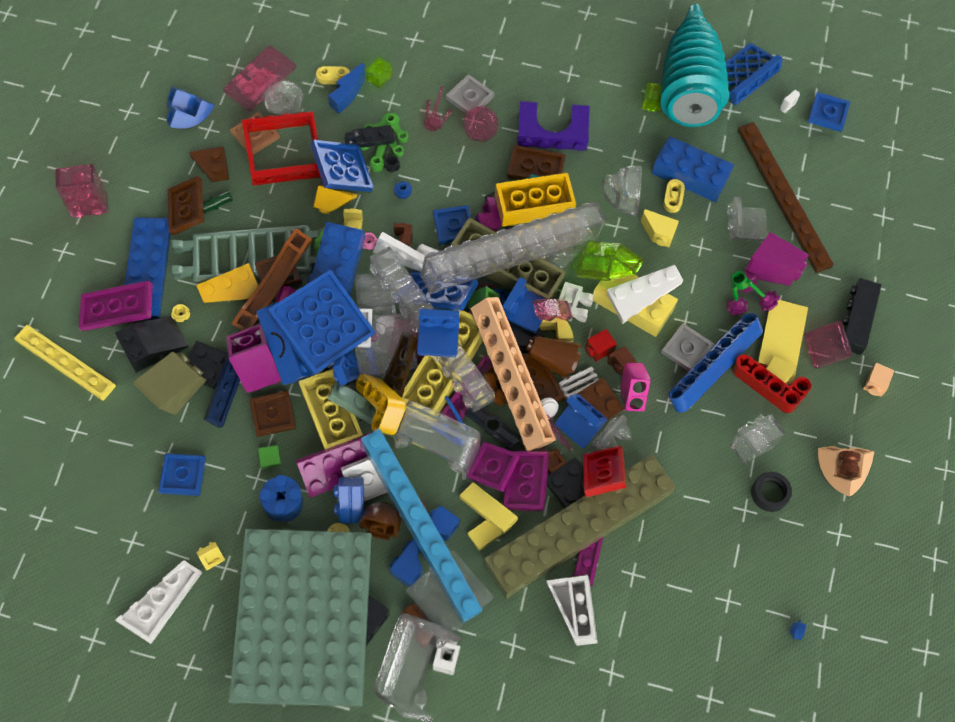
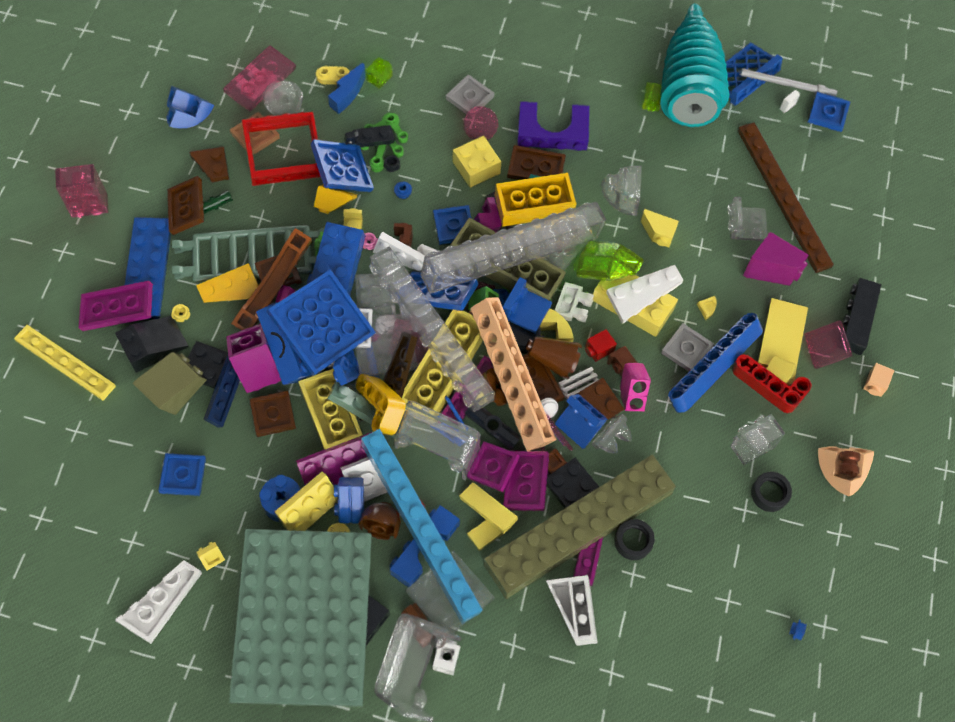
bright green tile [258,445,281,469] -> none
blue bracket [417,309,459,357] -> none
clear pink plant [423,86,453,131] -> none
clear pink slope [532,299,573,321] -> none
red plate [583,445,626,497] -> none
blue brick [652,136,734,202] -> none
light yellow plate [663,179,685,213] -> none
magenta plant [726,270,780,315] -> none
none -> light yellow plate [275,472,338,531]
none -> light yellow brick [453,136,501,188]
none -> black tyre [614,519,655,560]
none -> light yellow tile [697,296,717,320]
none -> light grey bar [740,69,837,97]

